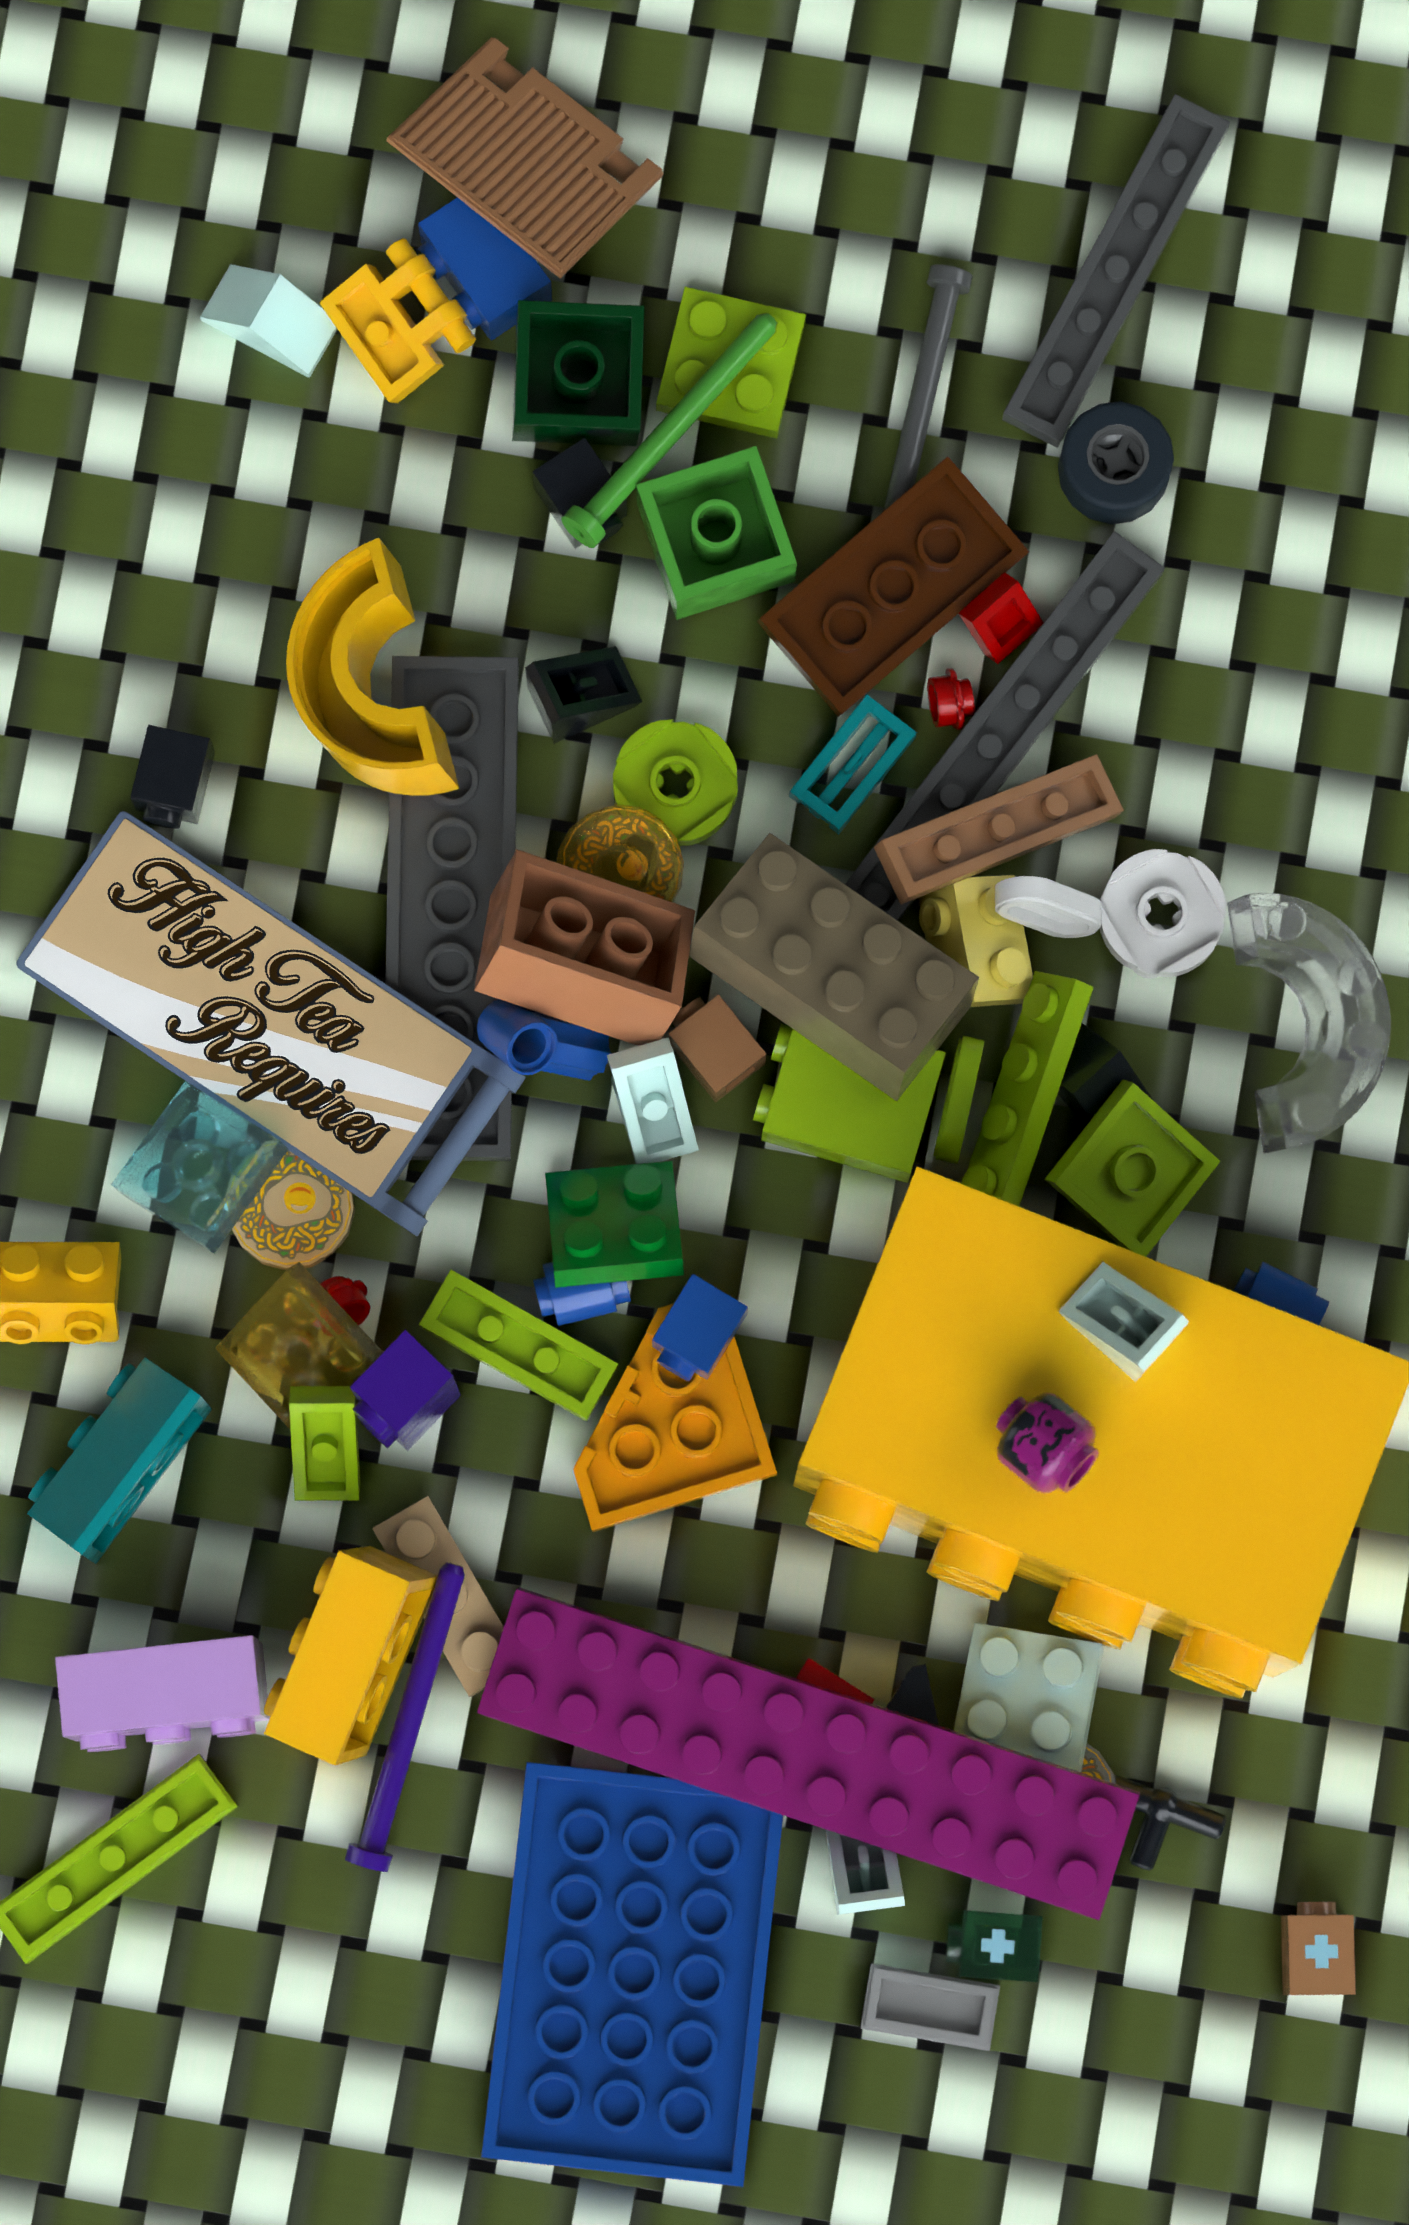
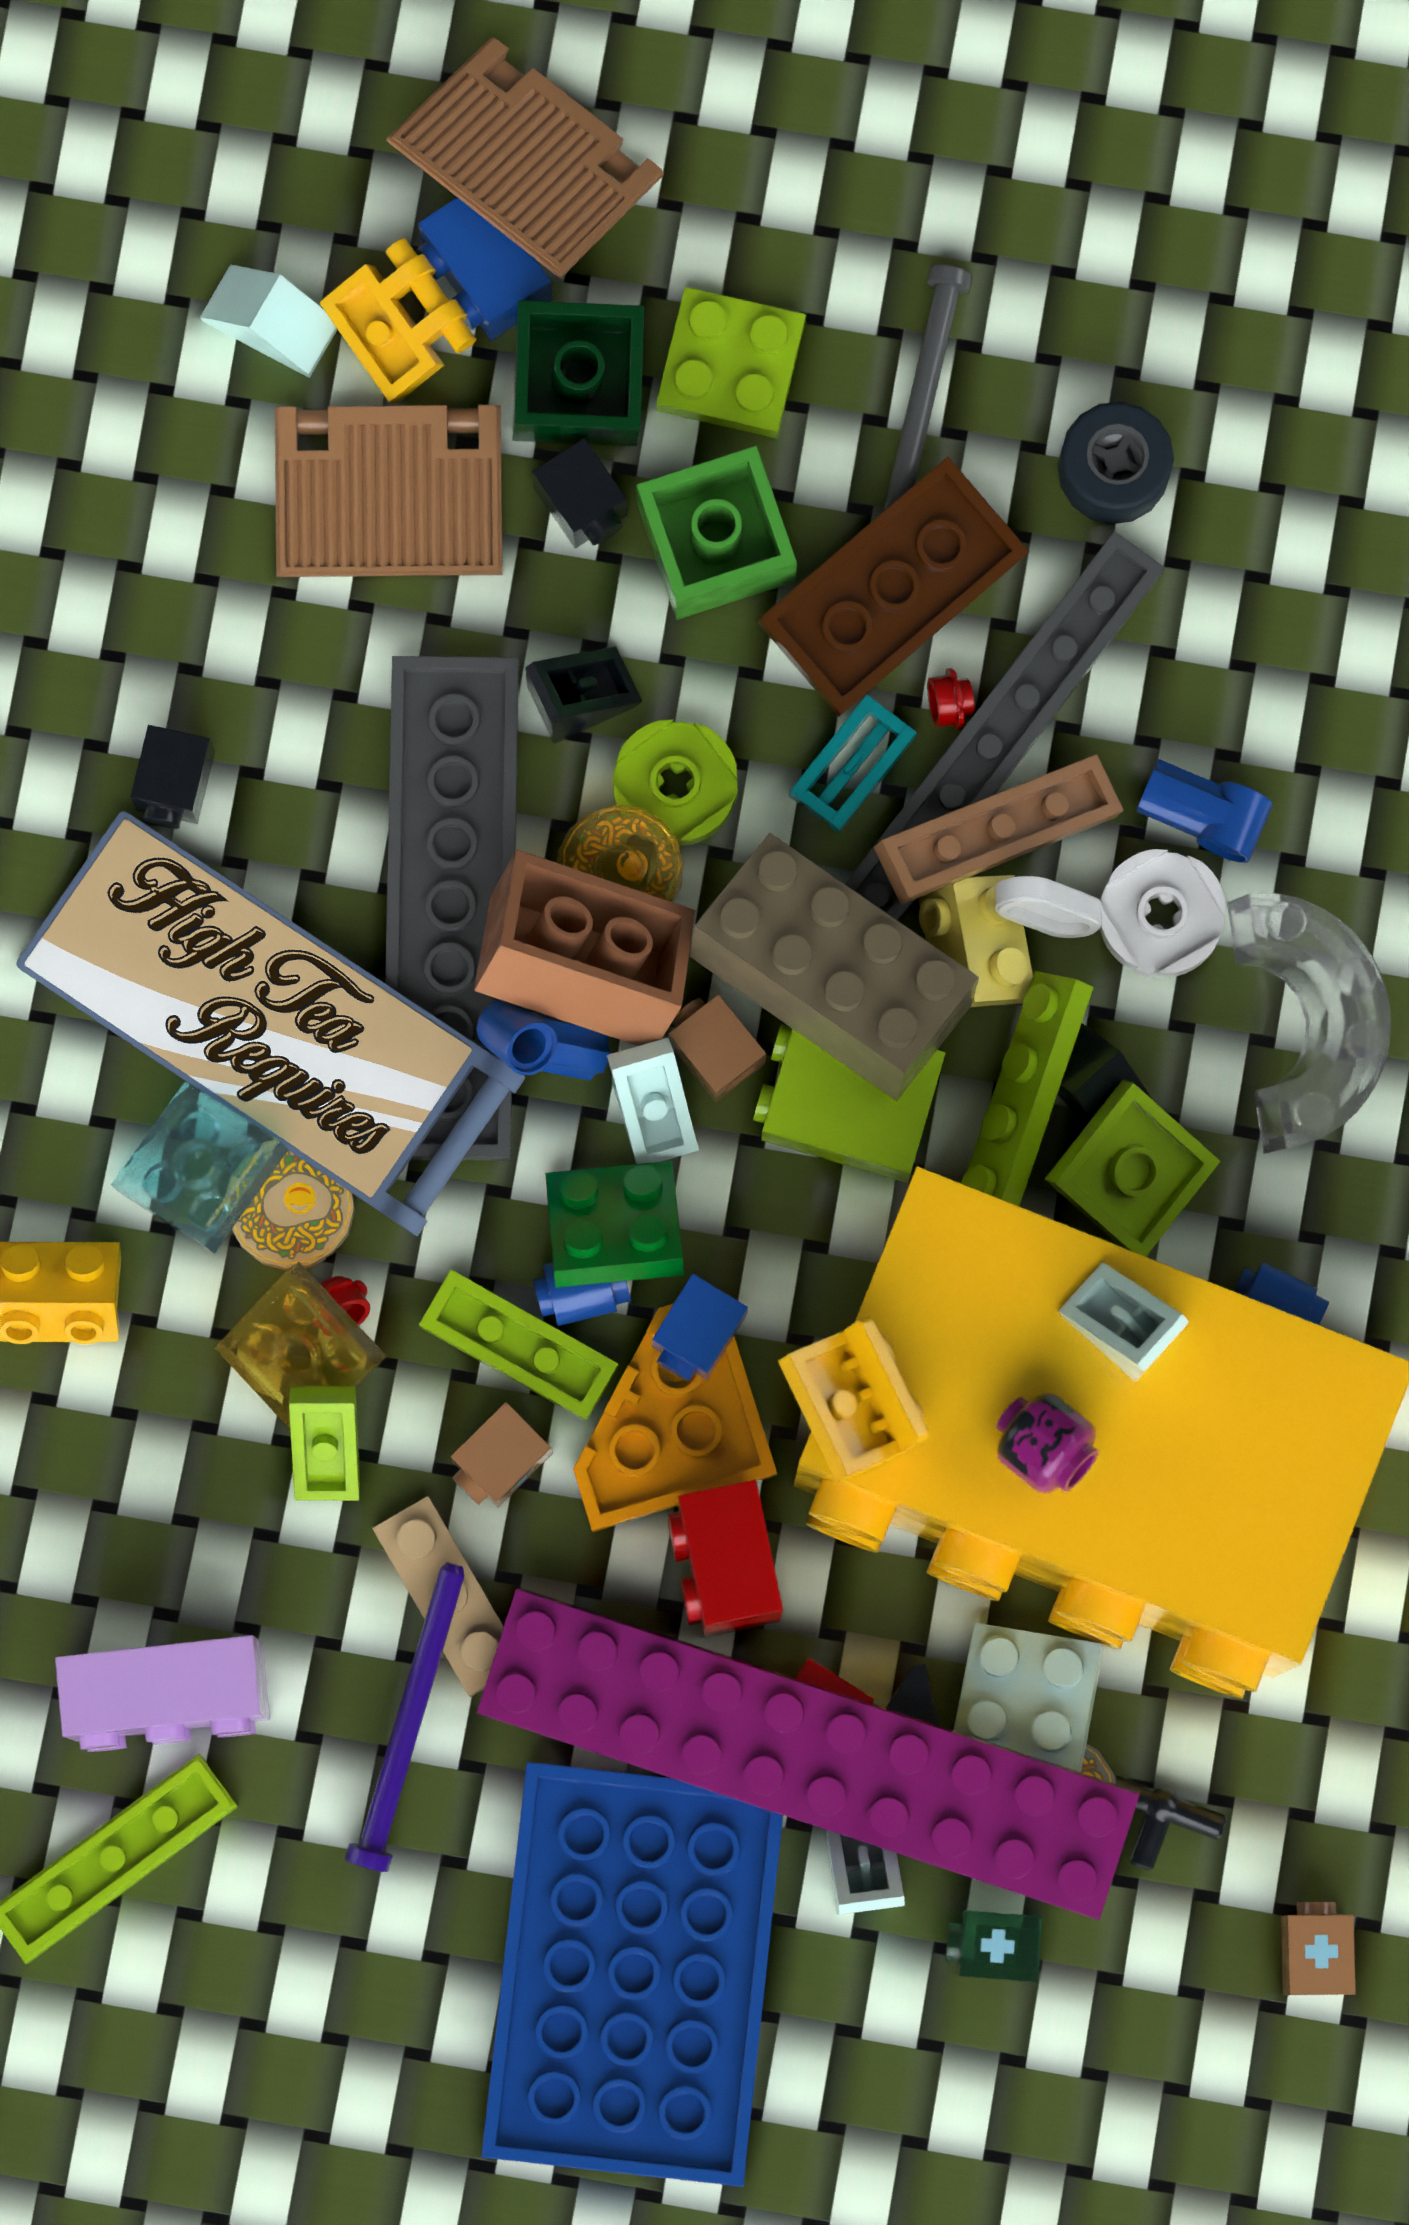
teal slope [27,1357,212,1564] -> none
yellow brick [264,1546,438,1765] -> none
yellow brick [286,538,460,796] -> none
dark purple brick [350,1330,461,1451] -> none
bright green bar [561,313,777,548] -> none
light grey tile [860,1963,1000,2051] -> none
lime tile [933,1035,985,1164] -> none
red plate [958,572,1044,664] -> none
dark grey plate [1002,94,1230,448] -> none
none -> medium nougat window [275,405,502,577]
none -> medium nougat brick [451,1402,553,1508]
none -> red brick [668,1479,783,1638]
none -> yellow bracket [778,1316,929,1483]
none -> blue piece [1136,759,1273,863]

